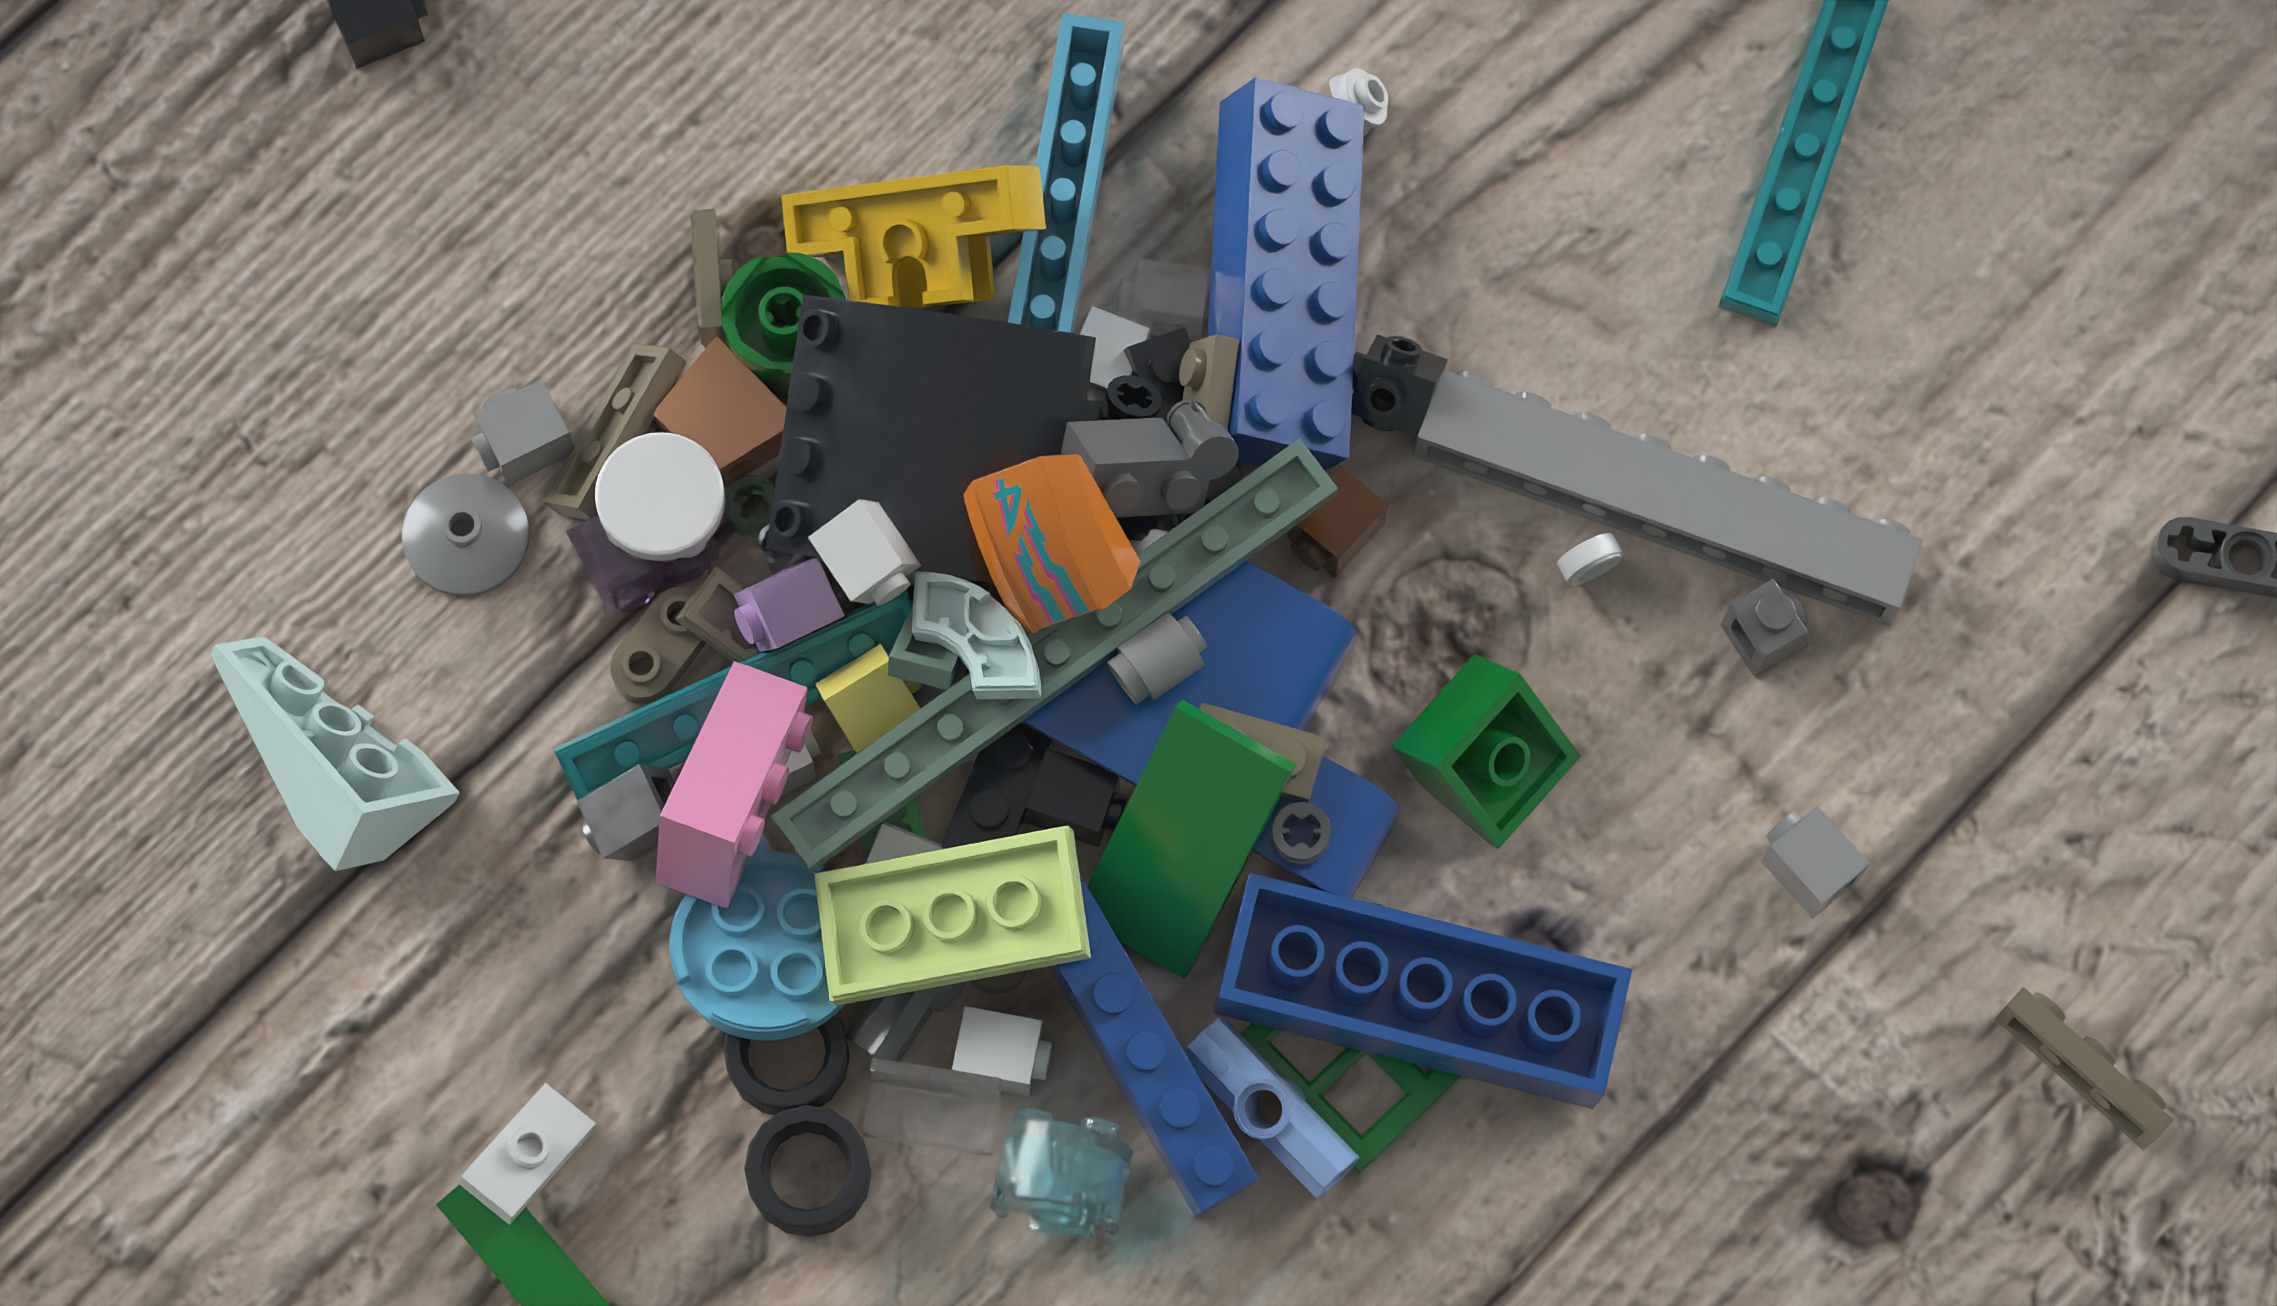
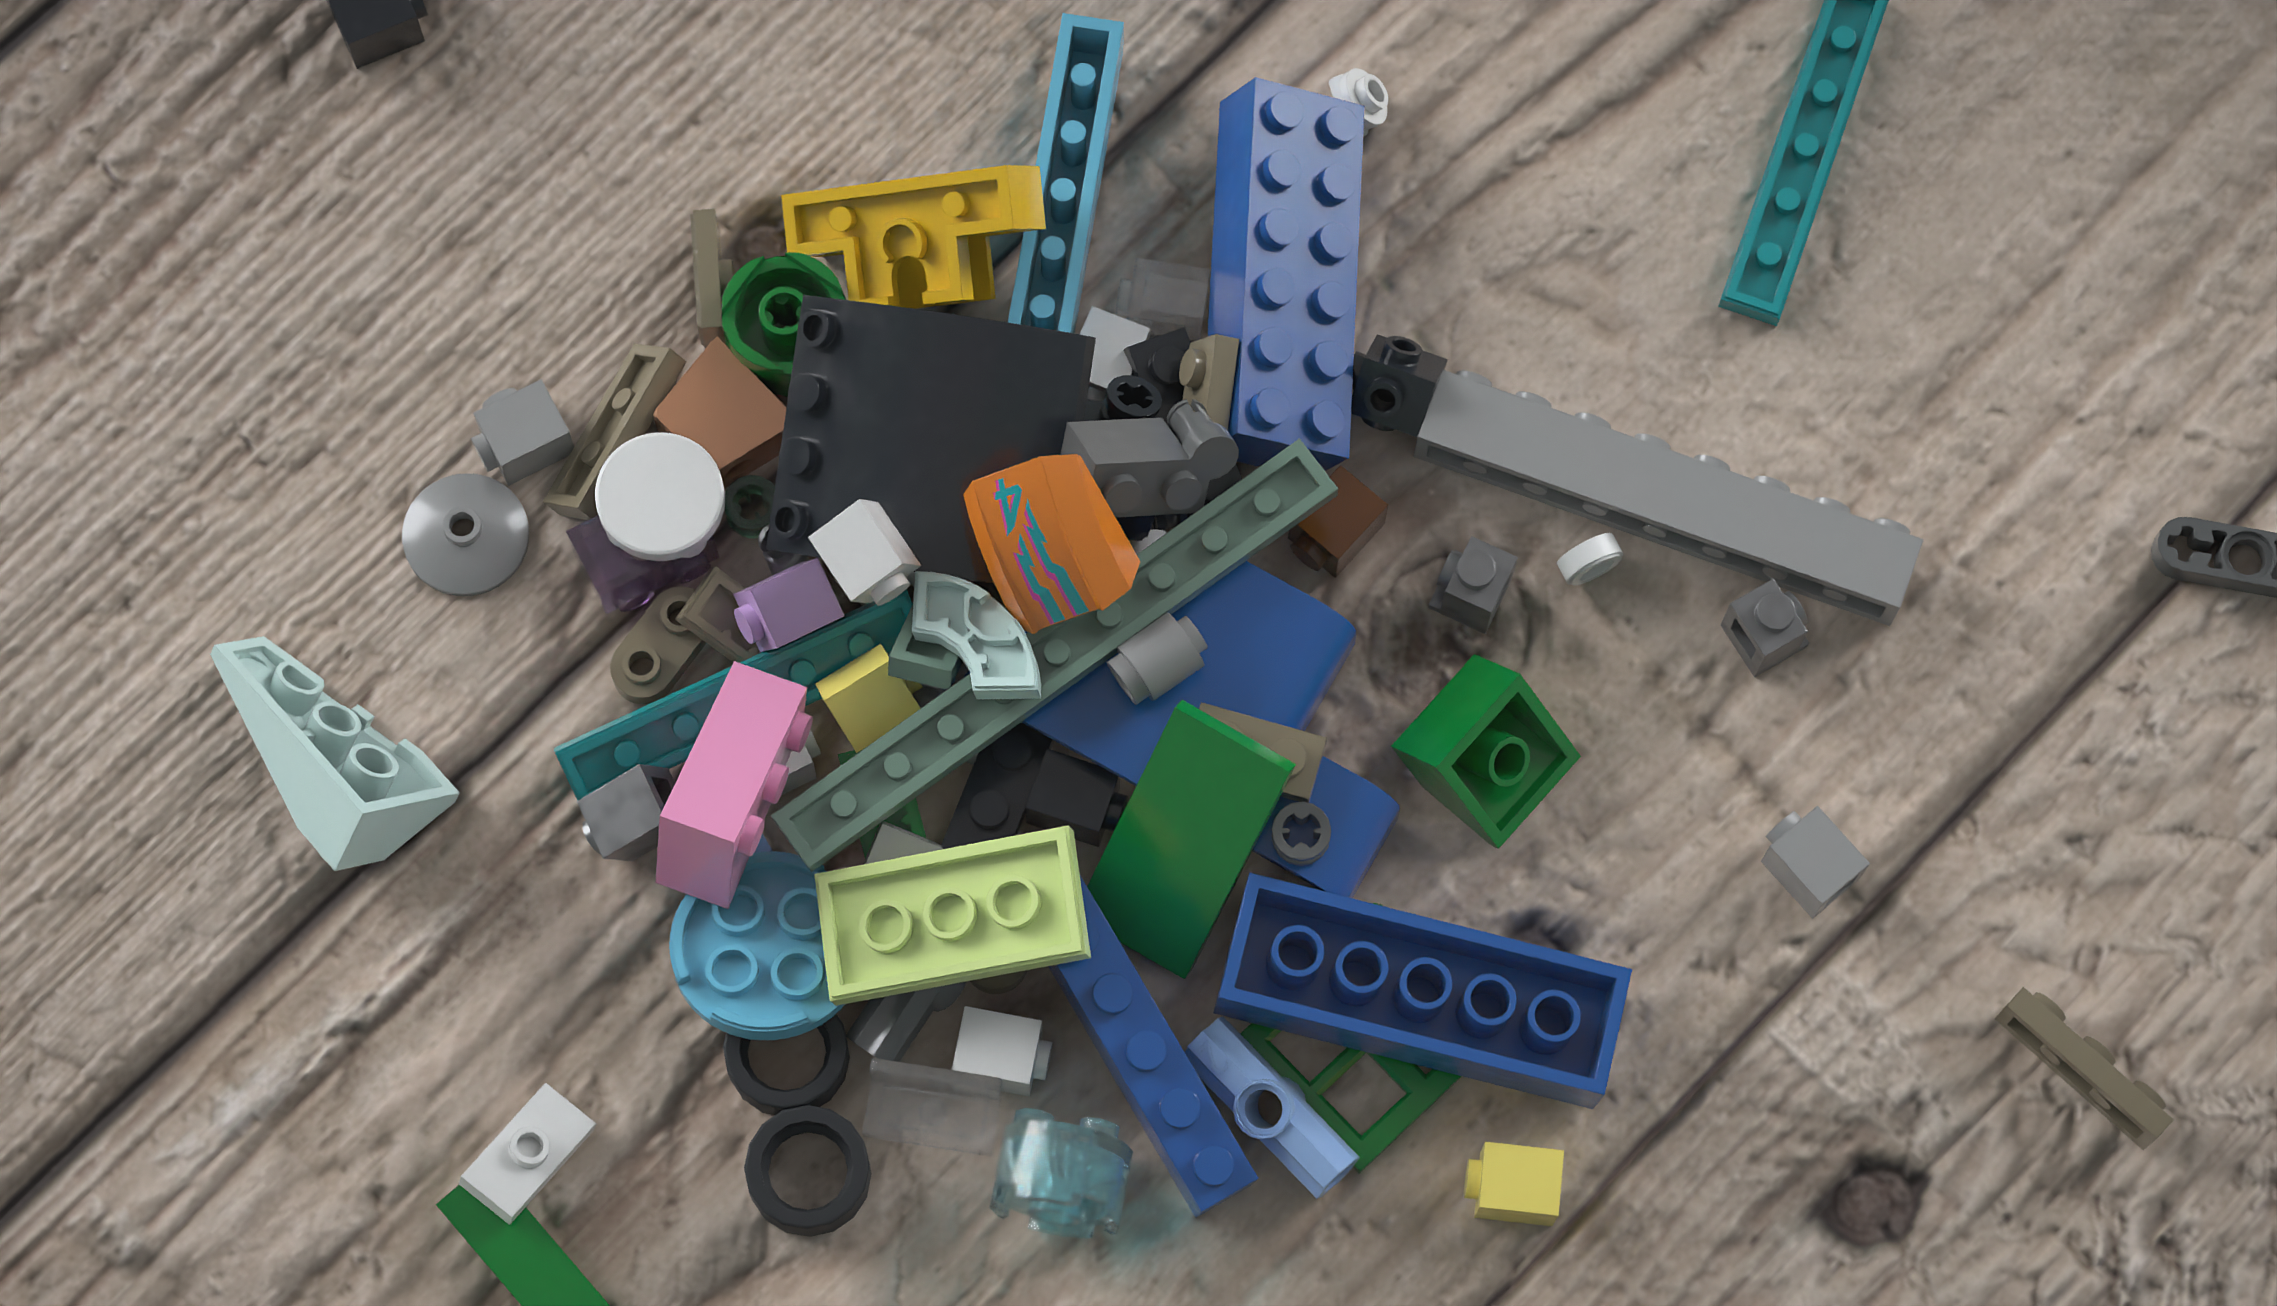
none -> flat silver brick [1428,536,1518,634]
none -> light yellow brick [1464,1142,1564,1226]

